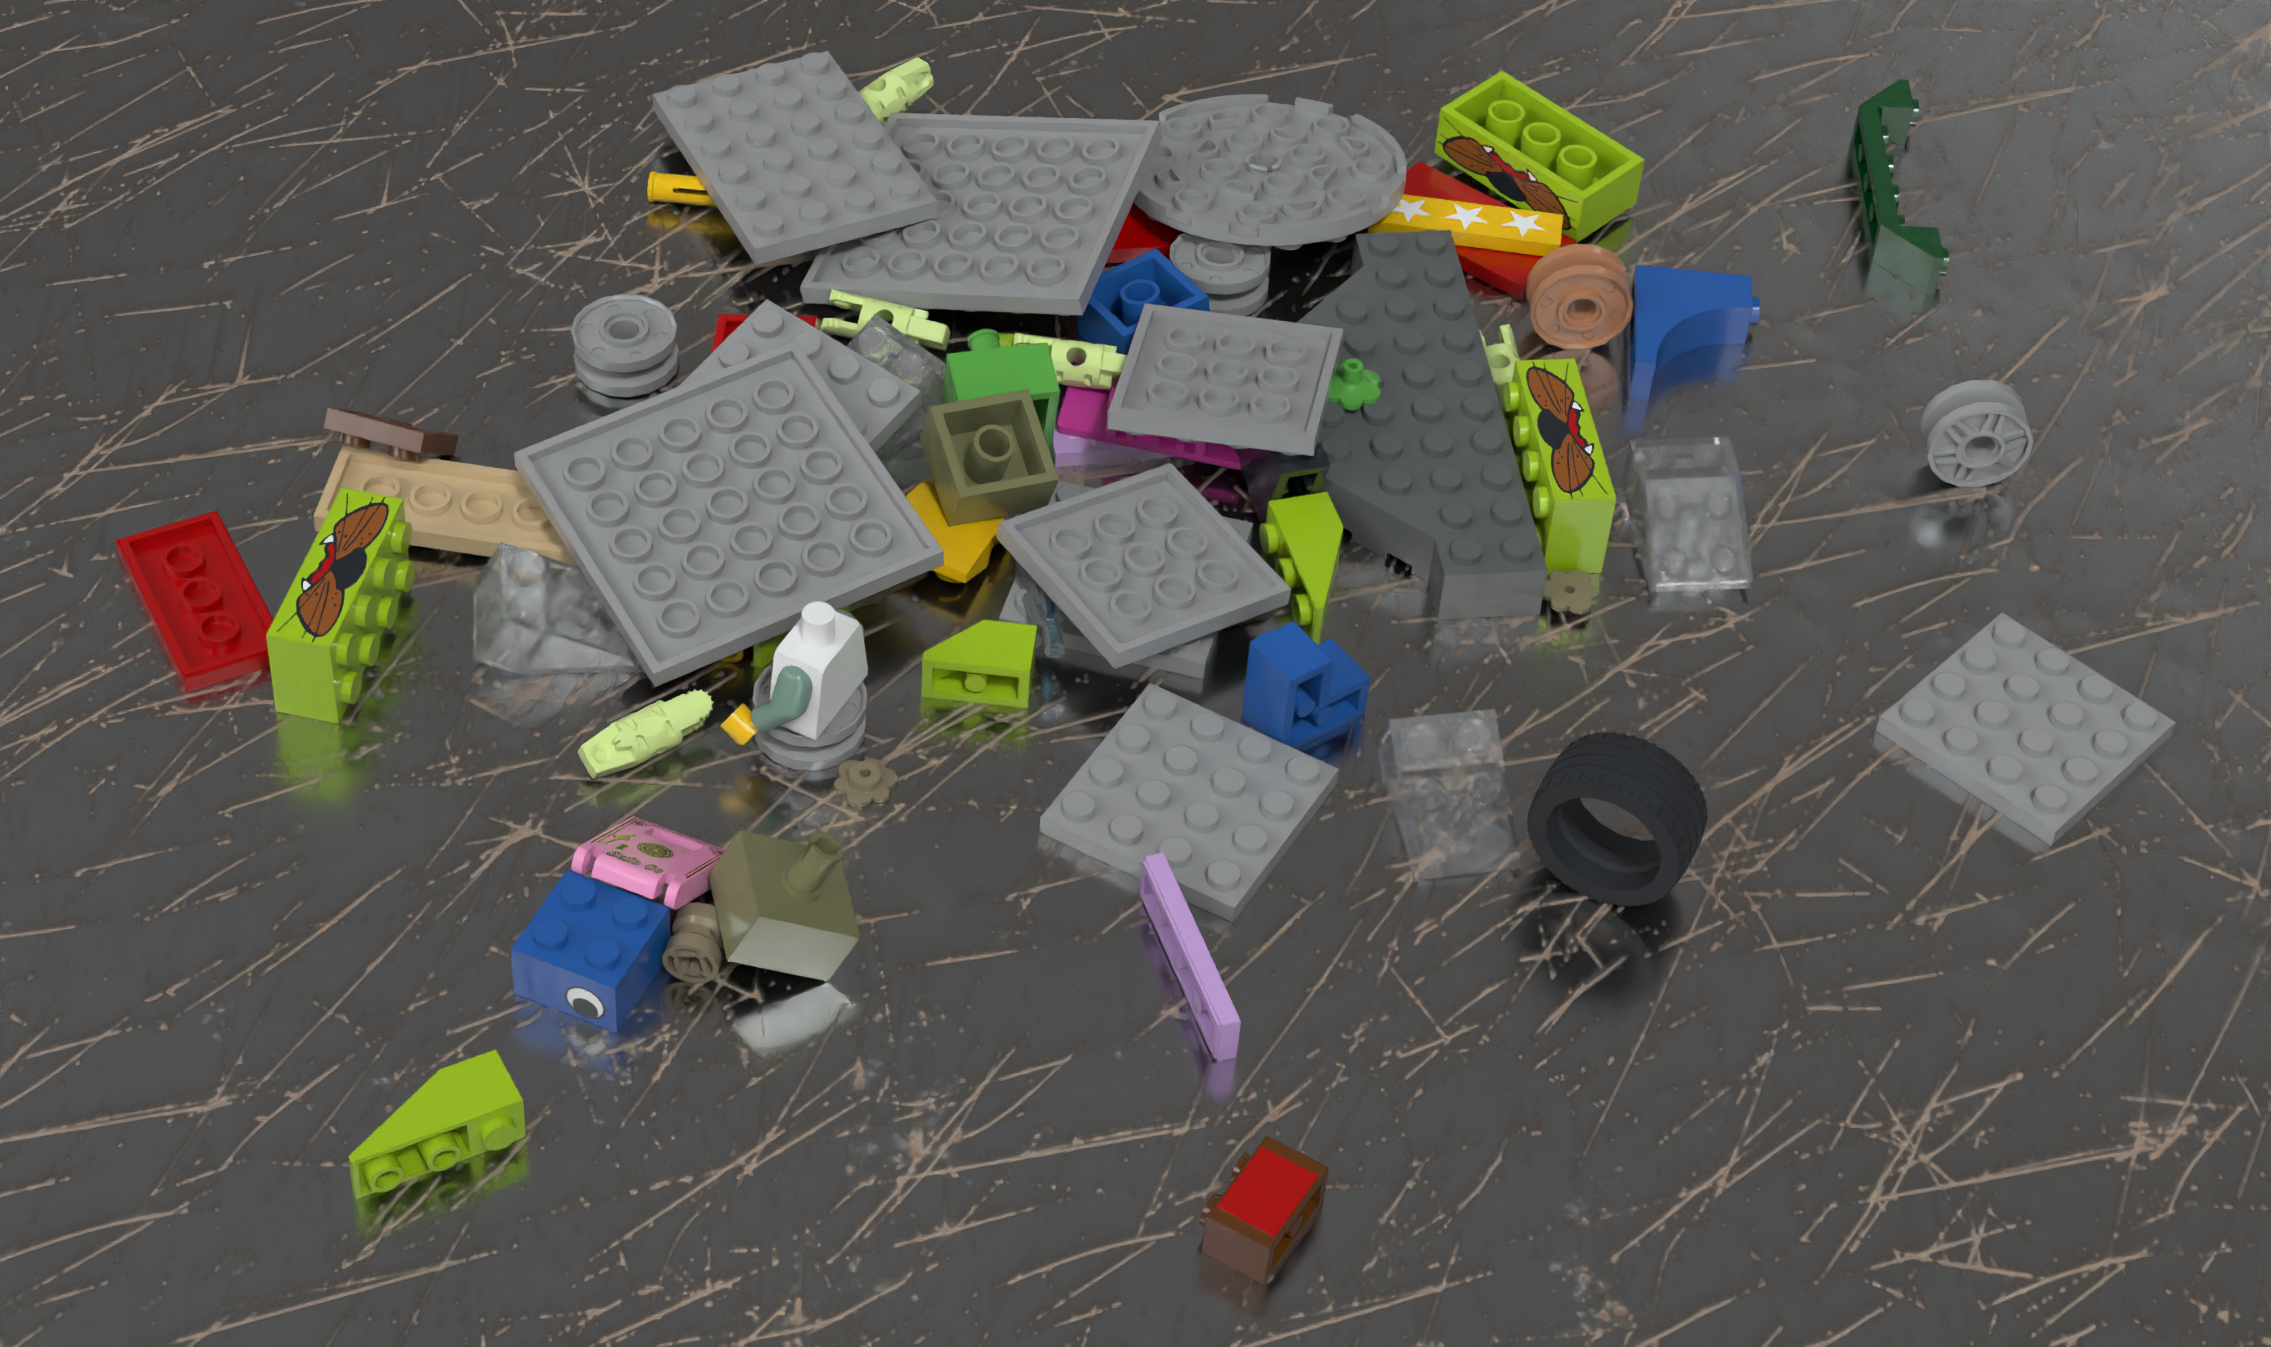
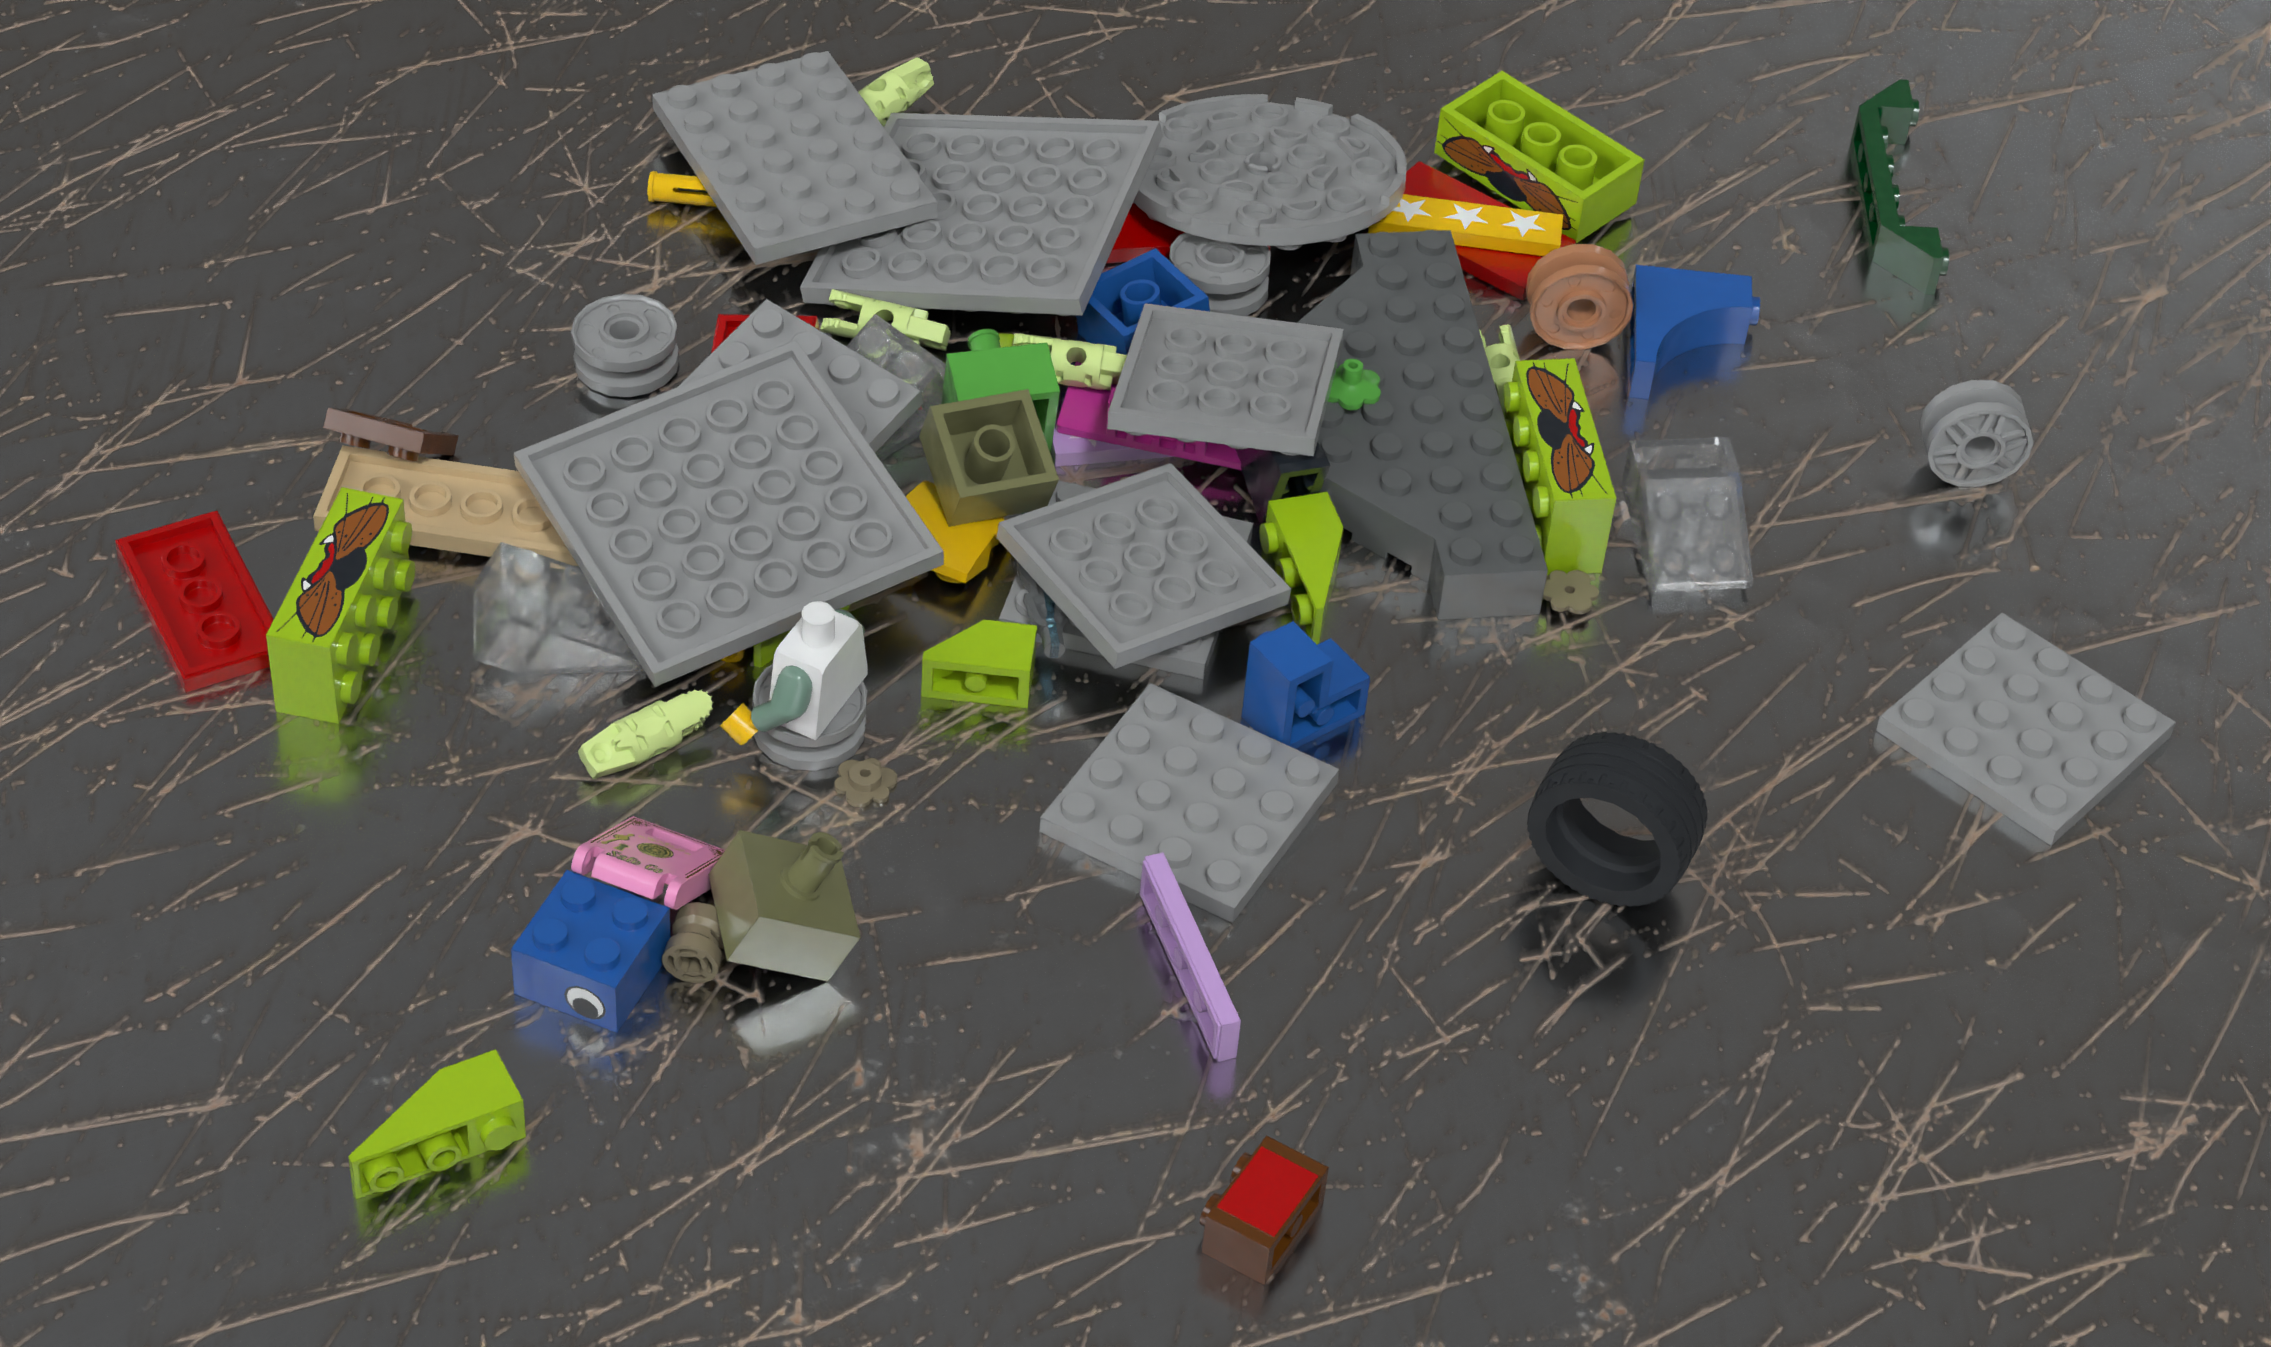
clear slope [1376,709,1522,881] -> none

